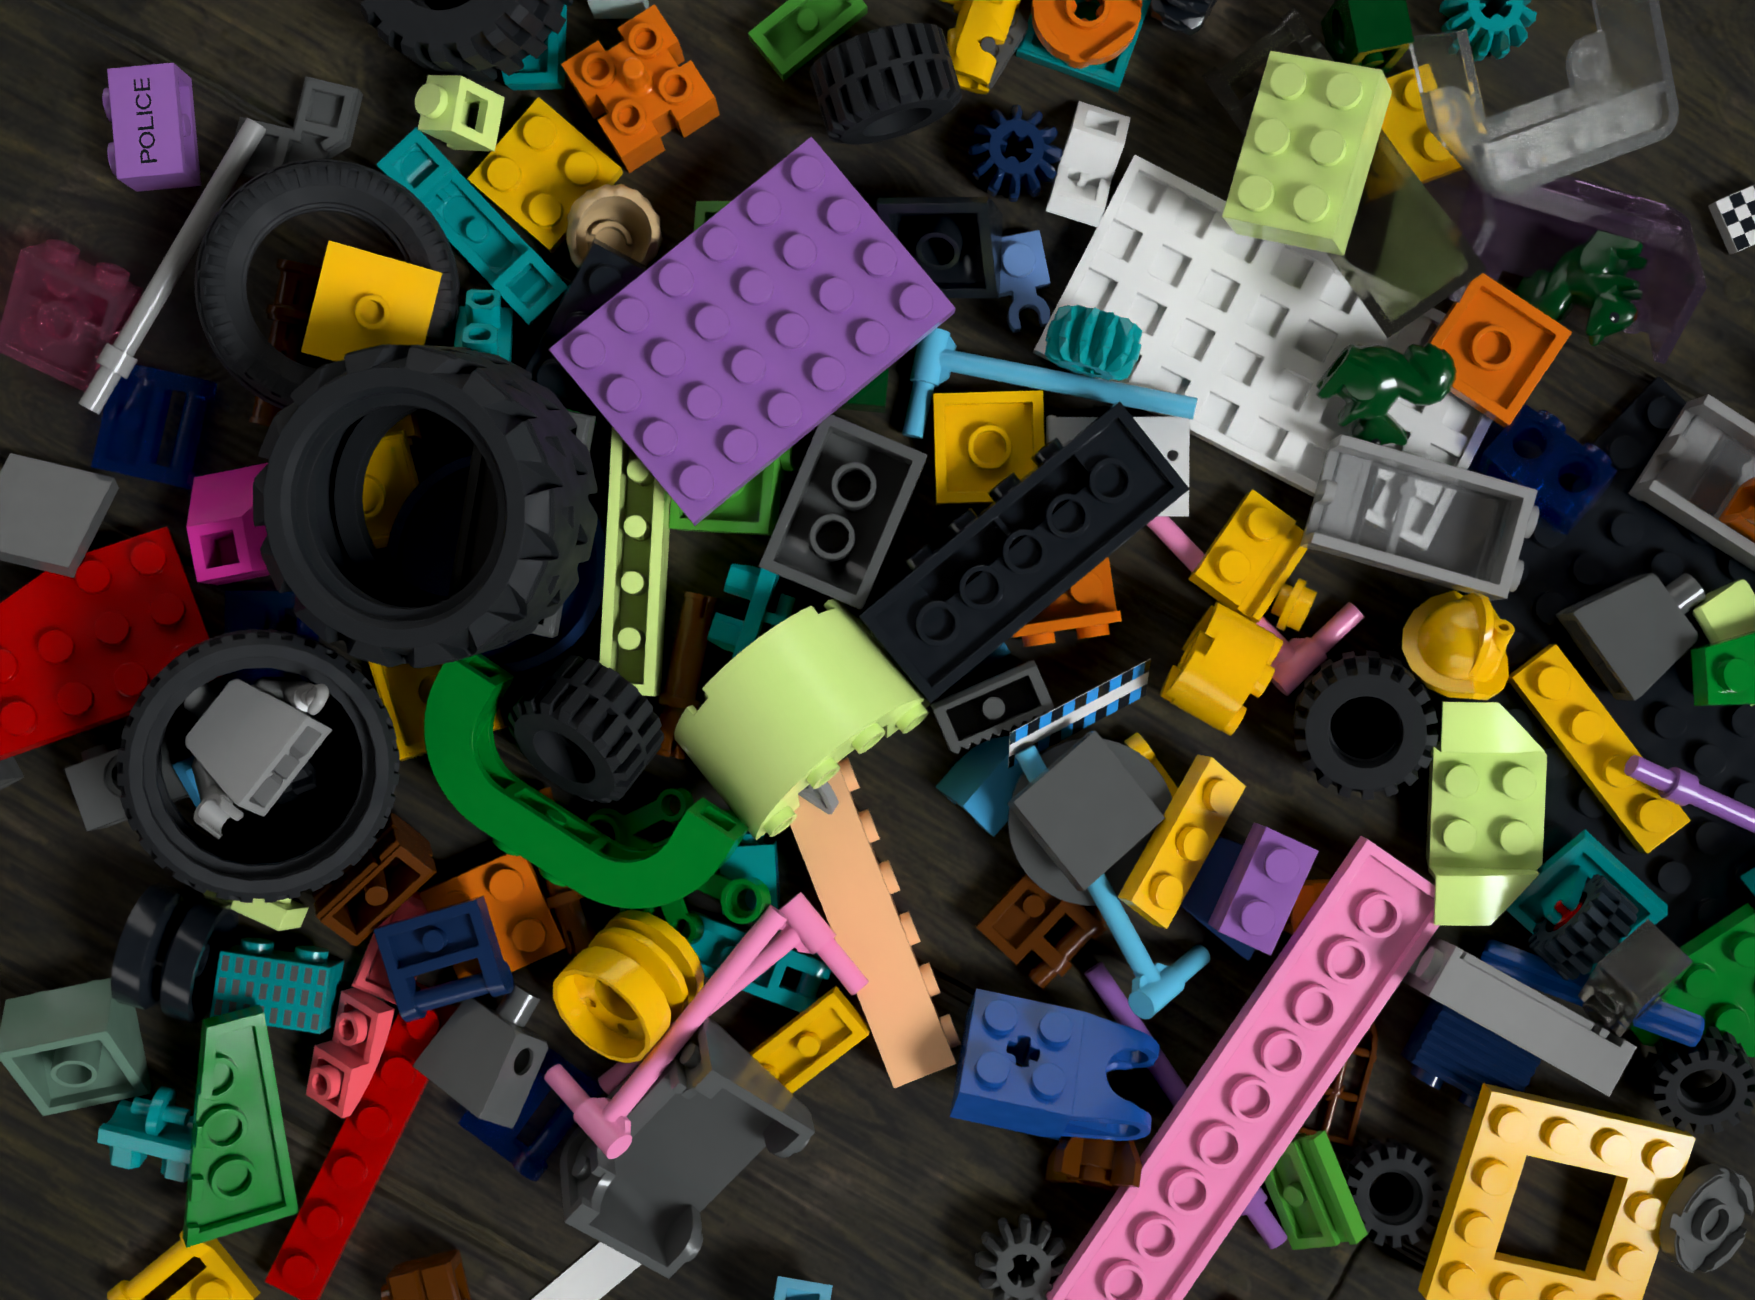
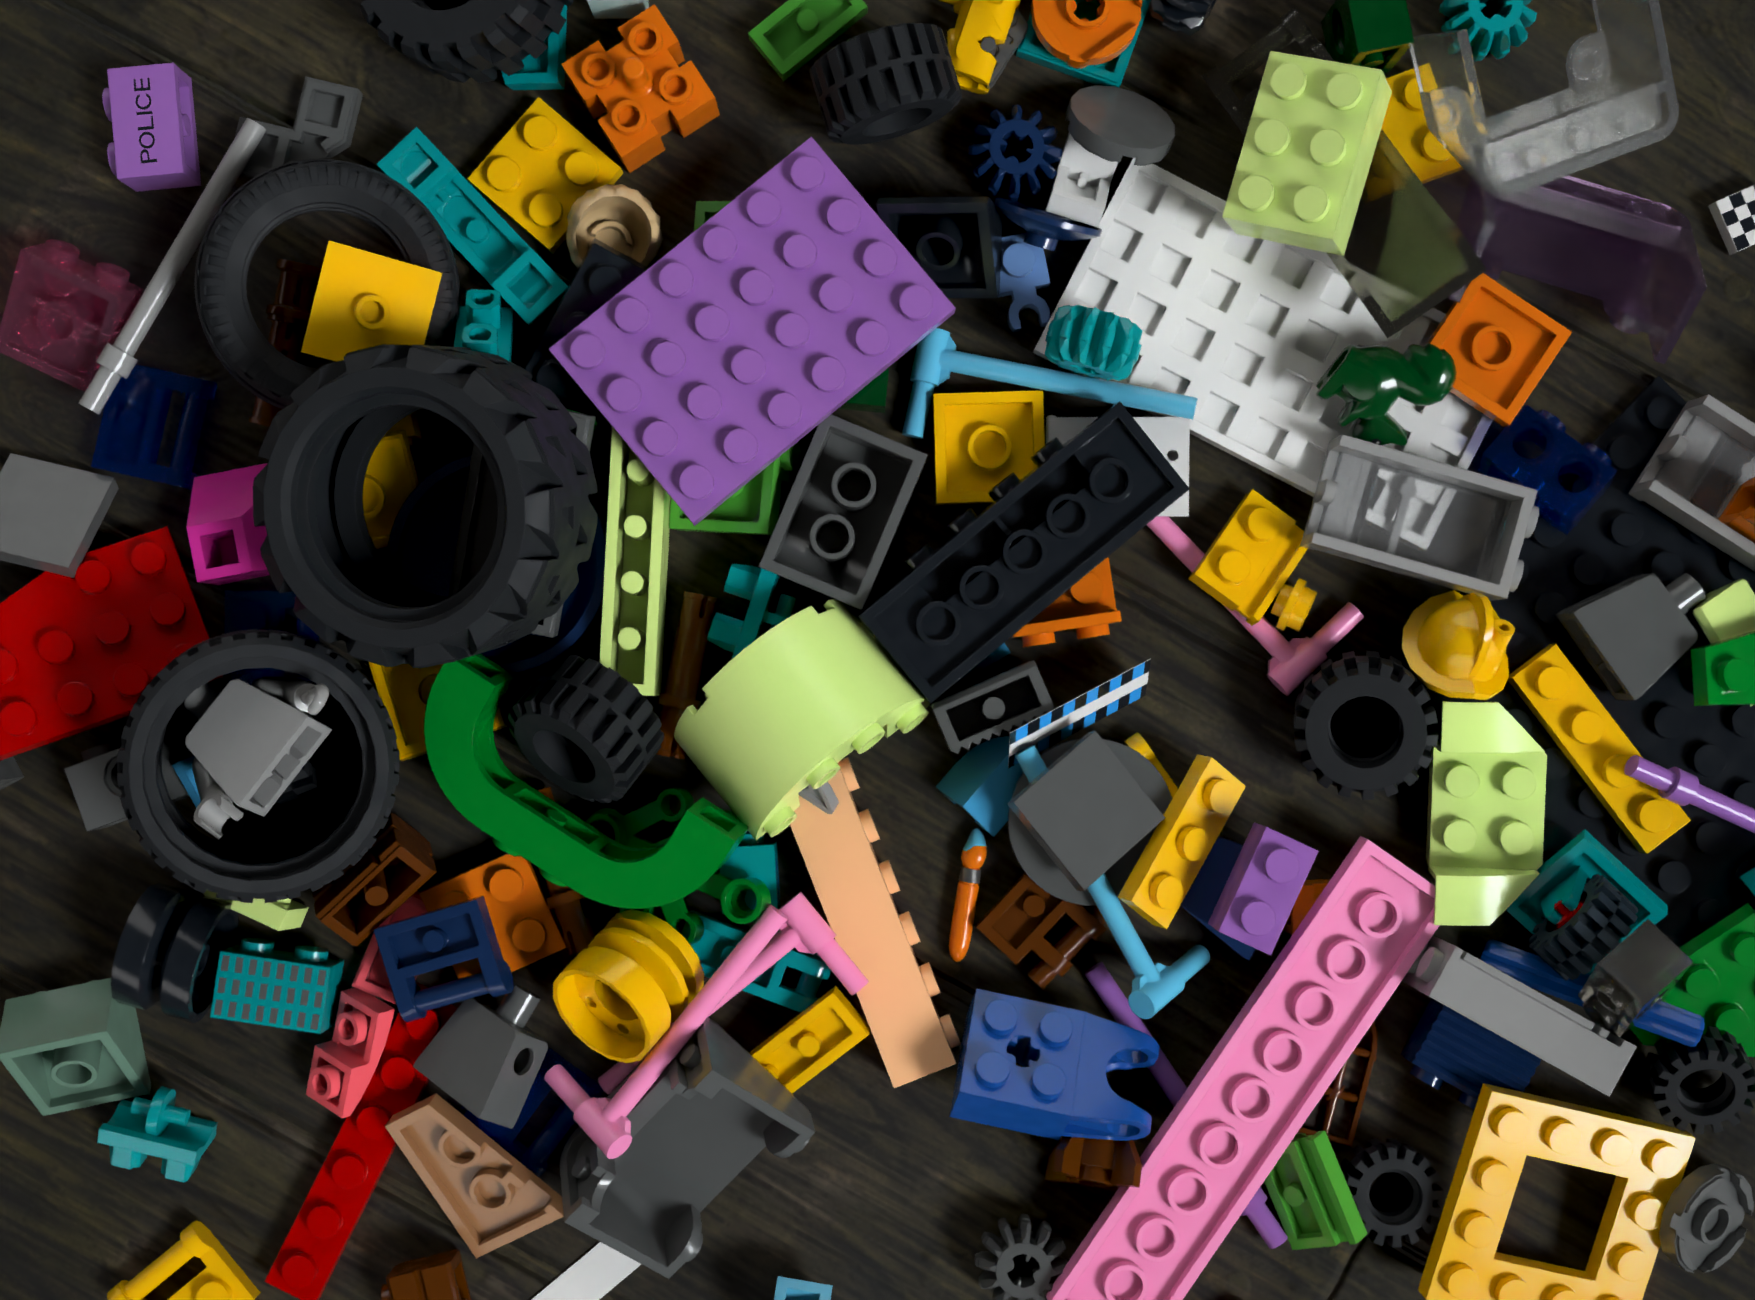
green wing [182,1005,299,1248] -> none
yellowish green brick [415,75,505,151] -> none
yellow brick [1160,602,1283,736] -> none
dark green animal [1514,230,1648,346] -> none
none -> medium nougat wing [385,1093,564,1258]
none -> orange piece [949,828,987,962]
none -> dark blue dish [994,197,1102,251]
none -> dark grey tile [1065,85,1175,166]

